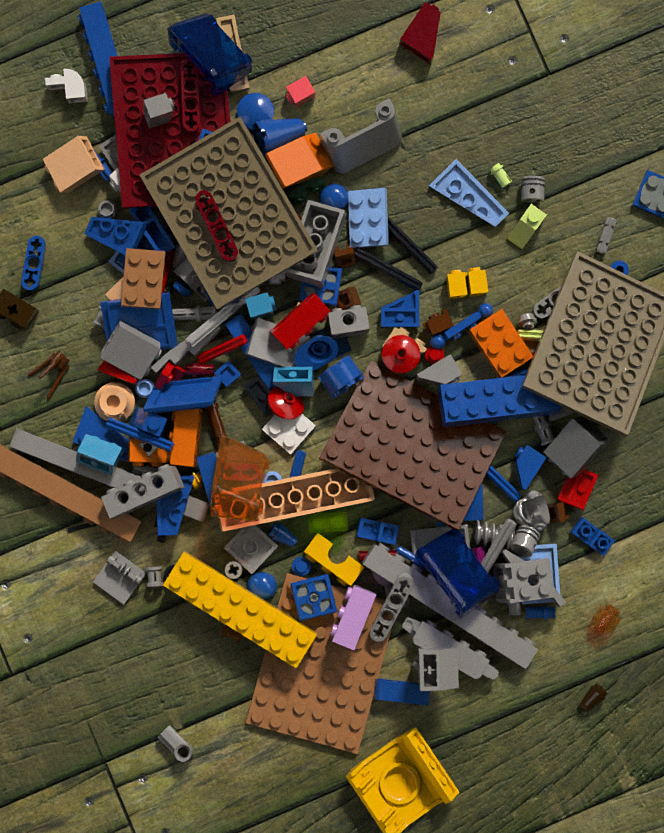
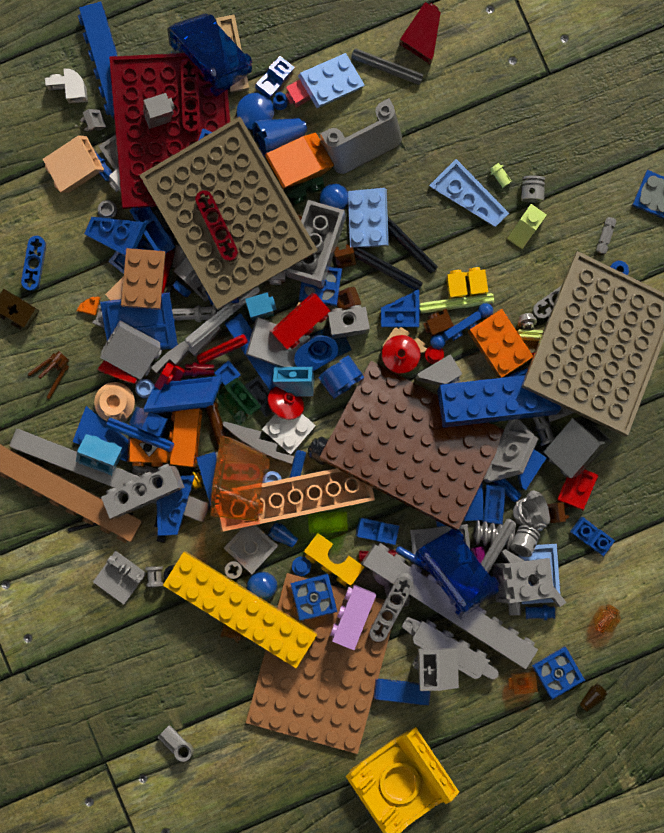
none -> orange tile [77,297,101,316]
none -> light grey tile [81,109,106,131]
none -> clear green brick [216,378,262,425]
none -> light grey slope [223,421,295,464]
none -> slope [255,56,295,99]
none -> blue pin [273,92,288,110]
none -> light blue plate [298,53,364,108]
none -> black head [307,437,328,465]
none -> dark grey axle [351,48,423,85]
none -> yellowish green axle [419,293,494,314]
none -> light grey wing [483,419,538,483]
none -> blue plate [483,484,506,524]
none -> clear orange brick [508,671,538,694]
none -> blue piece [532,646,585,700]

